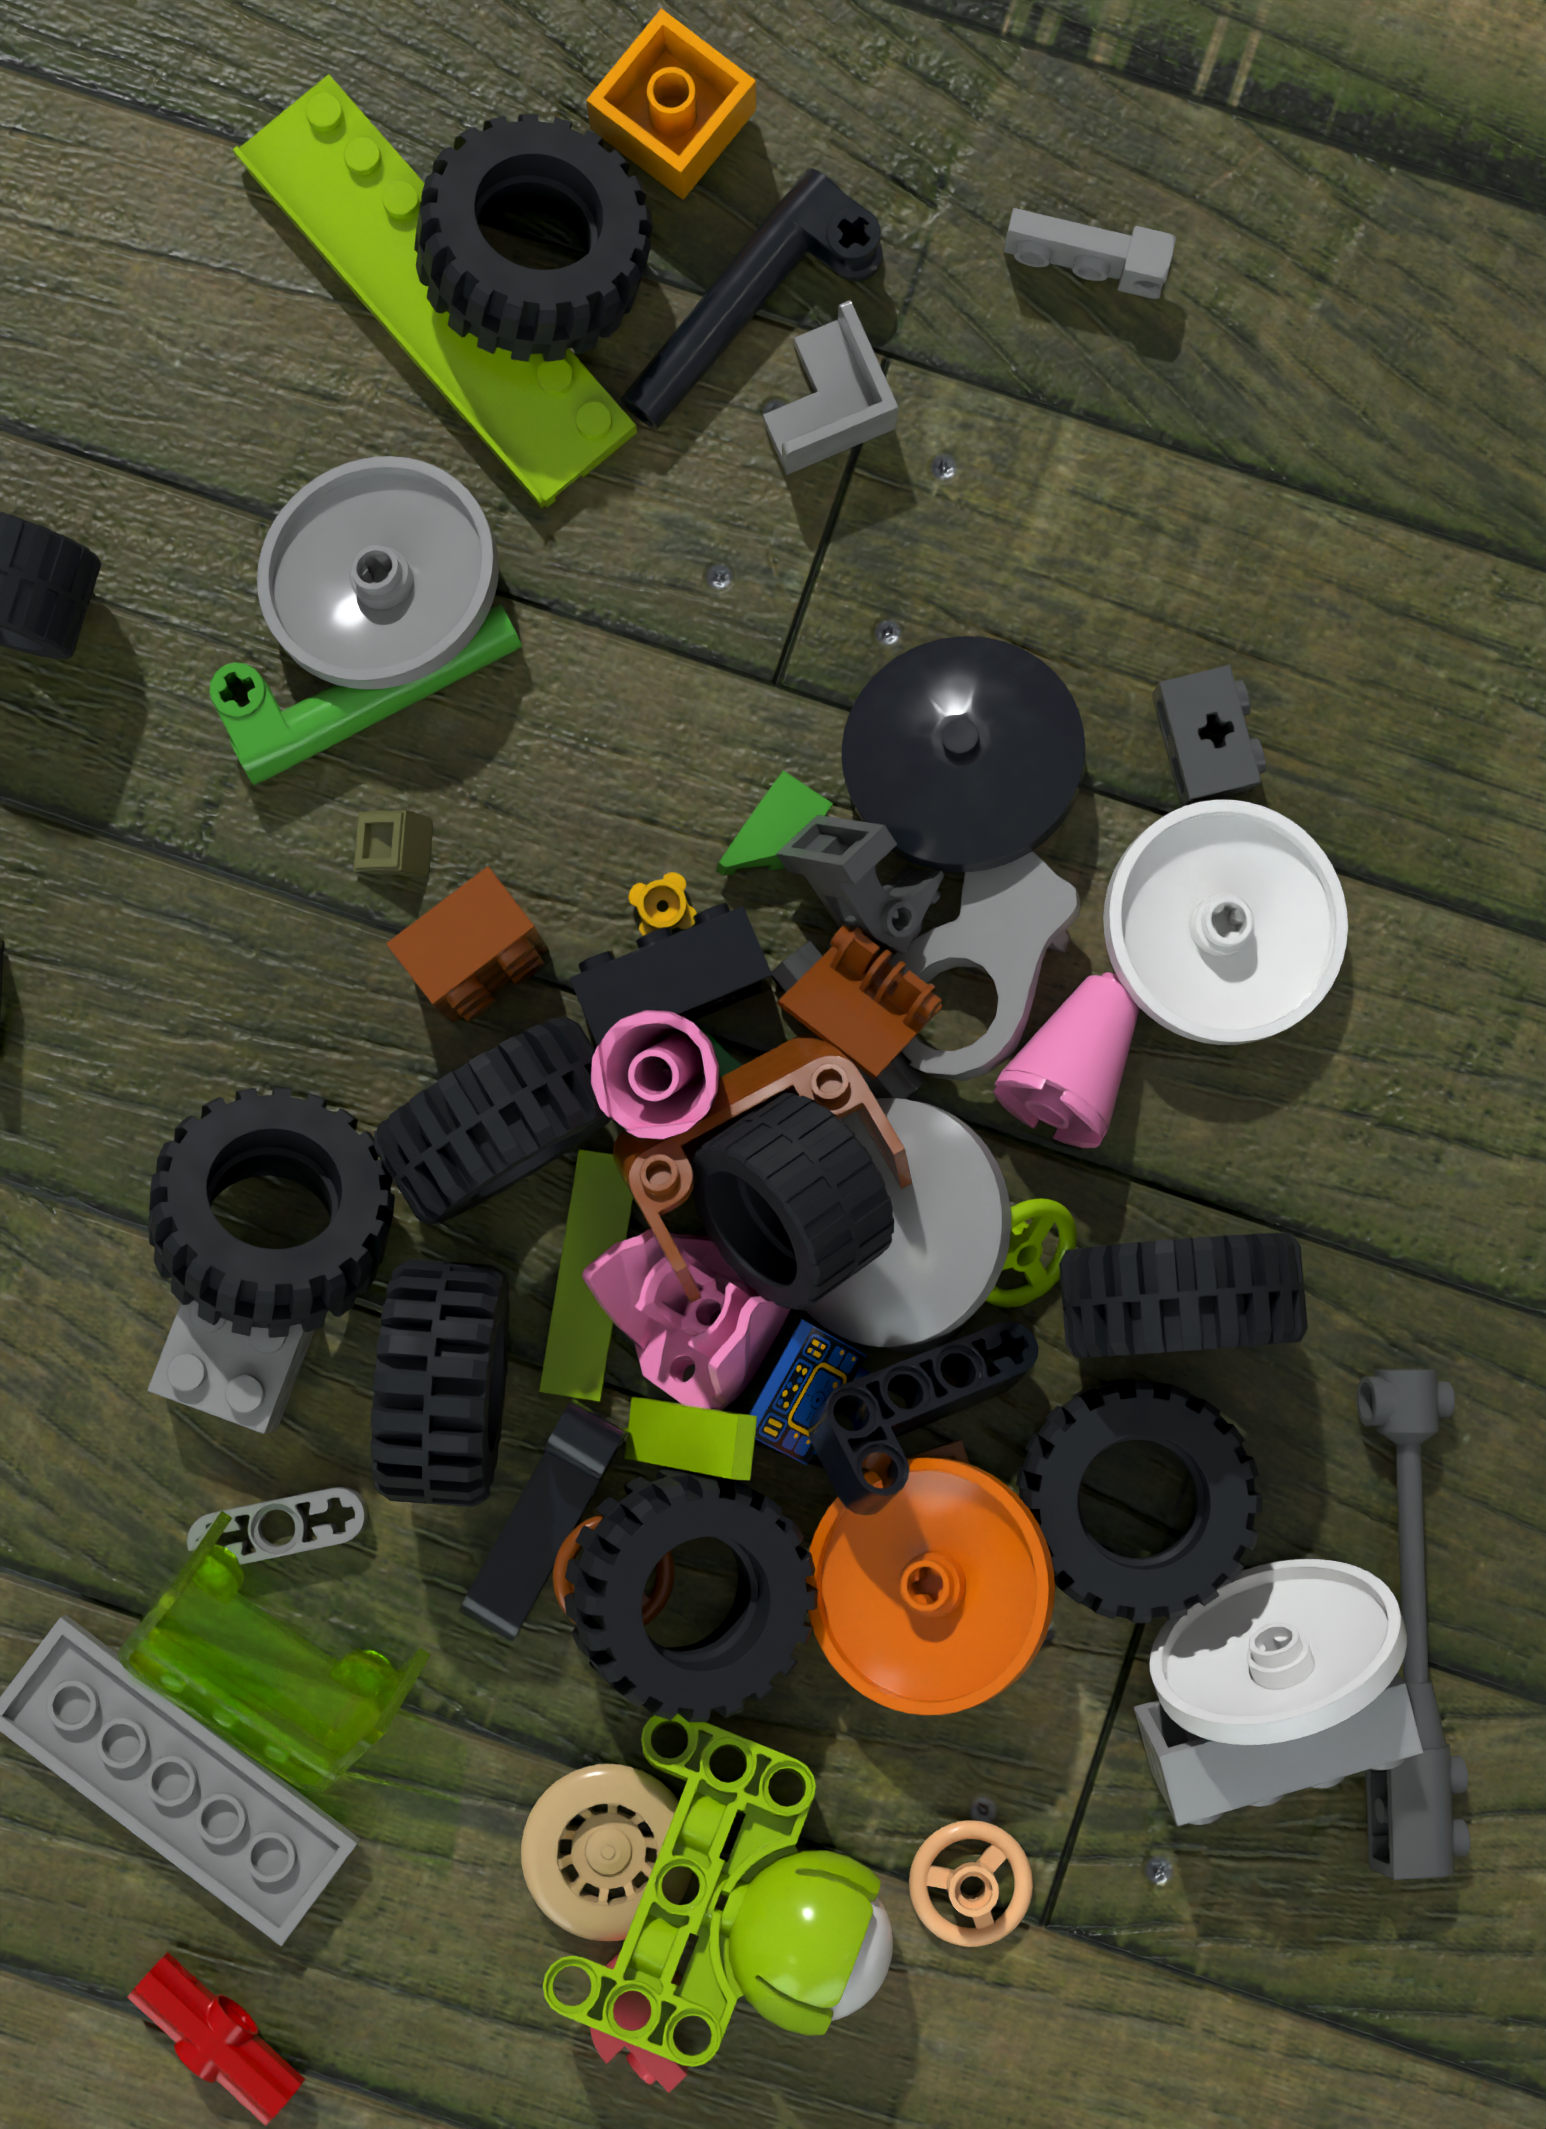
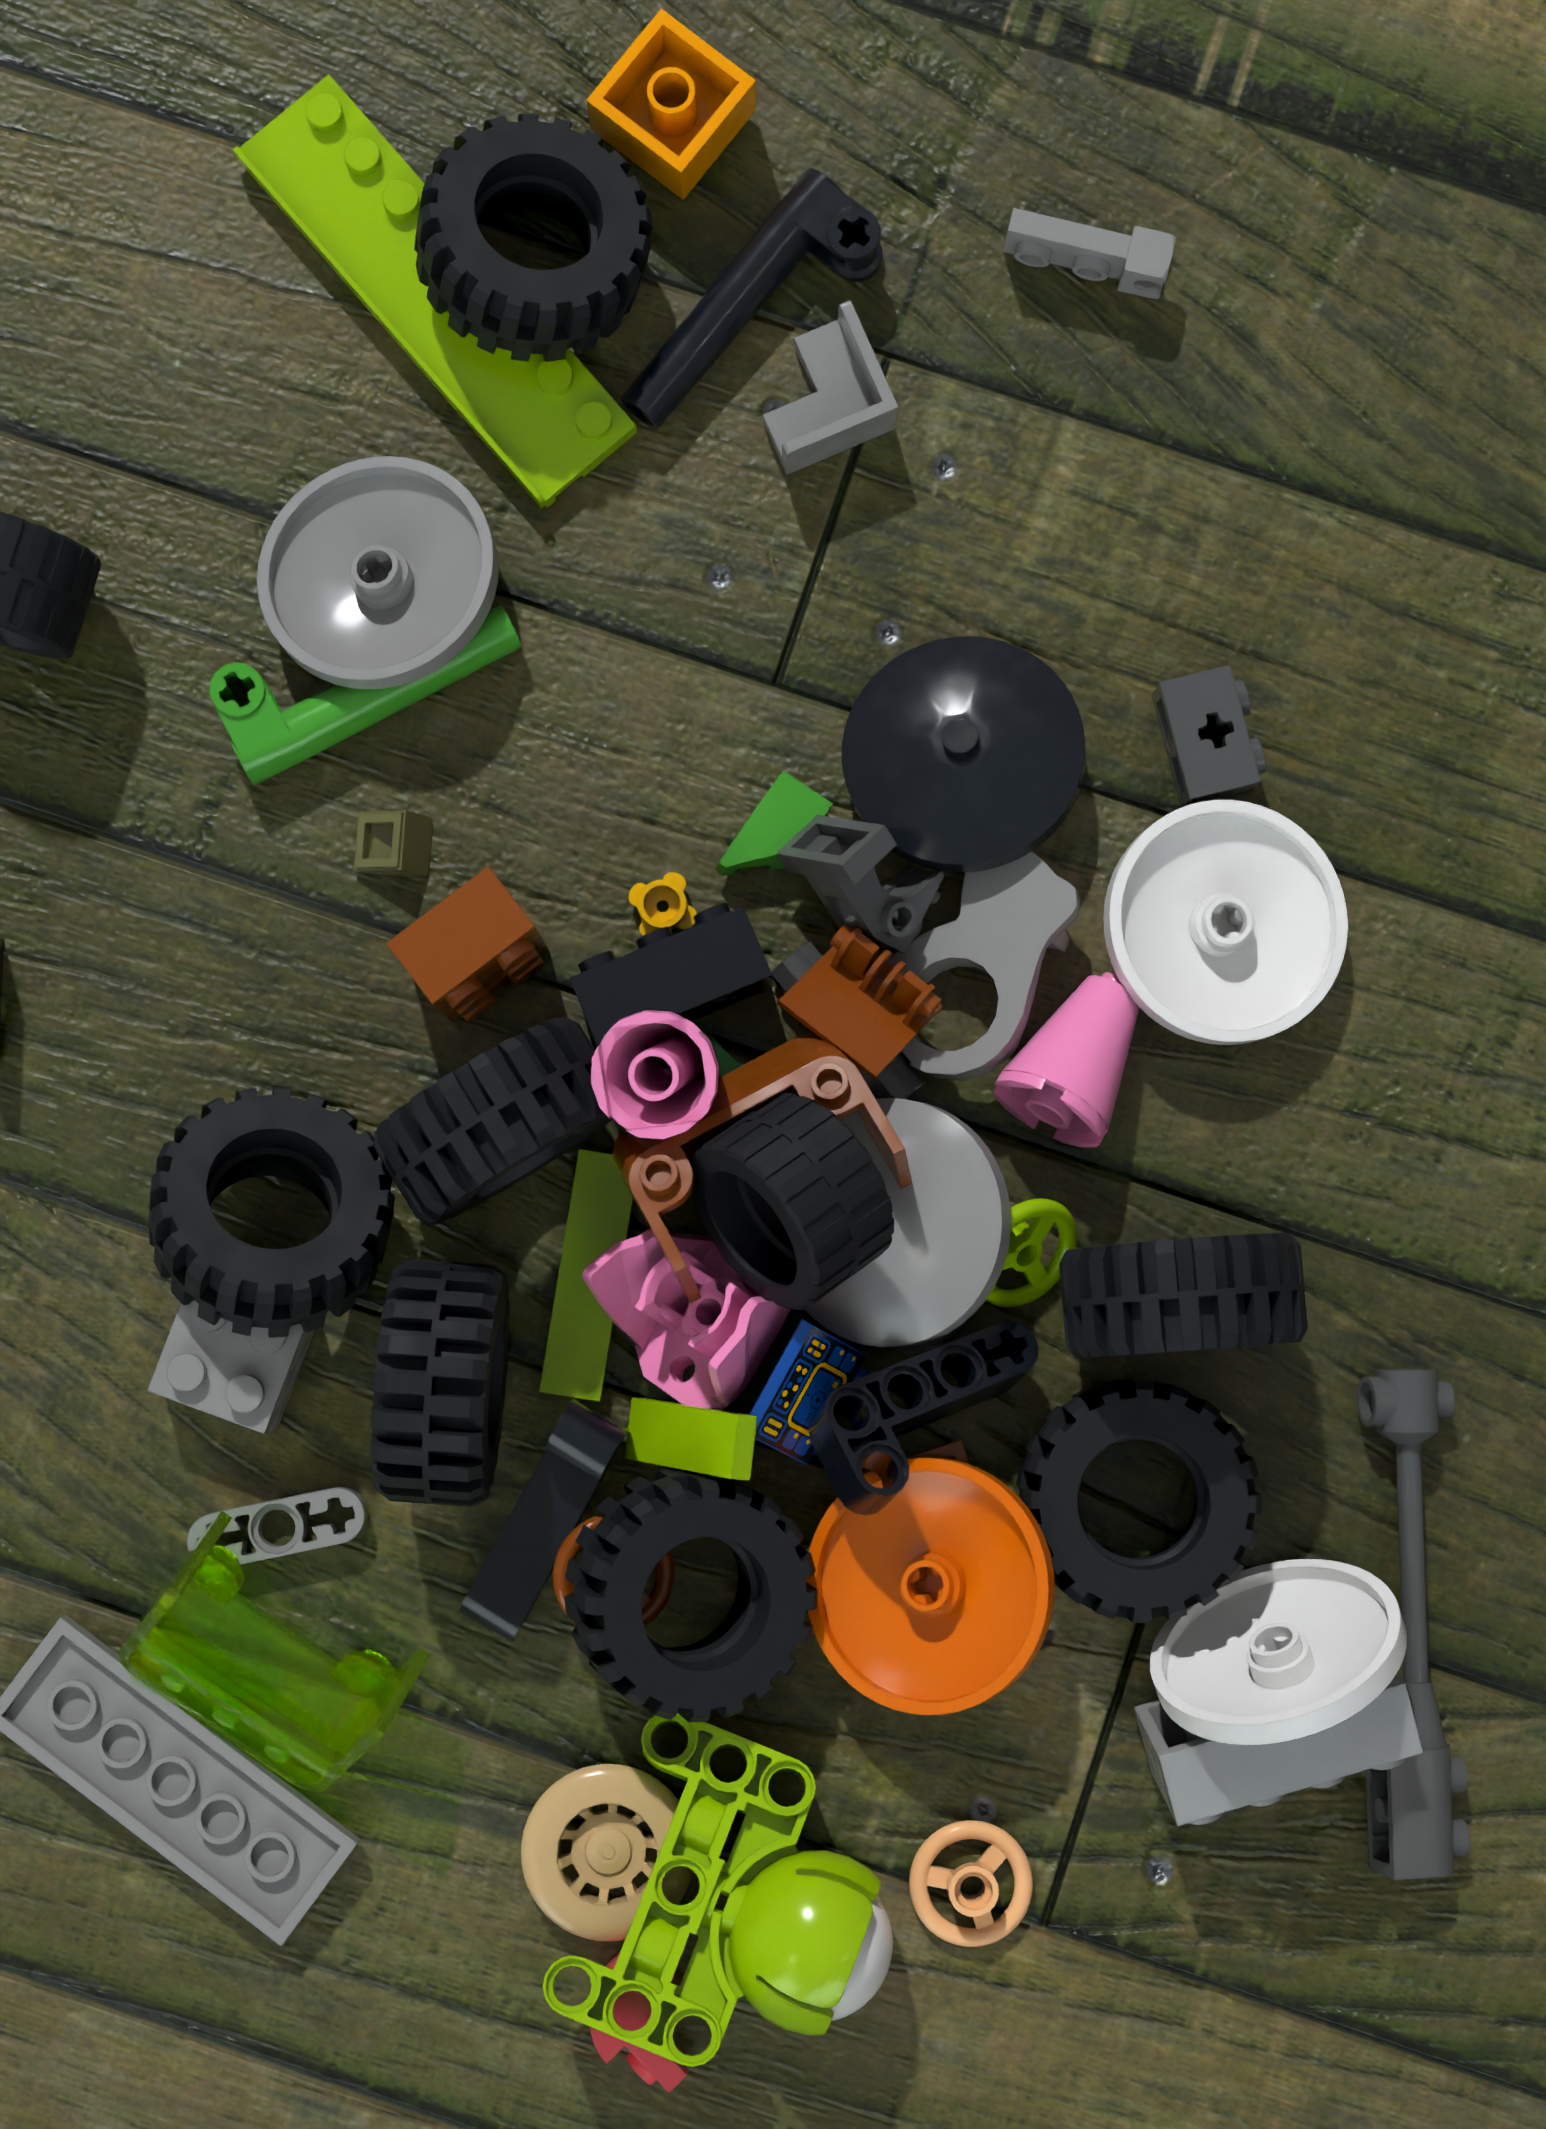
red piece [127,1952,305,2126] -> none

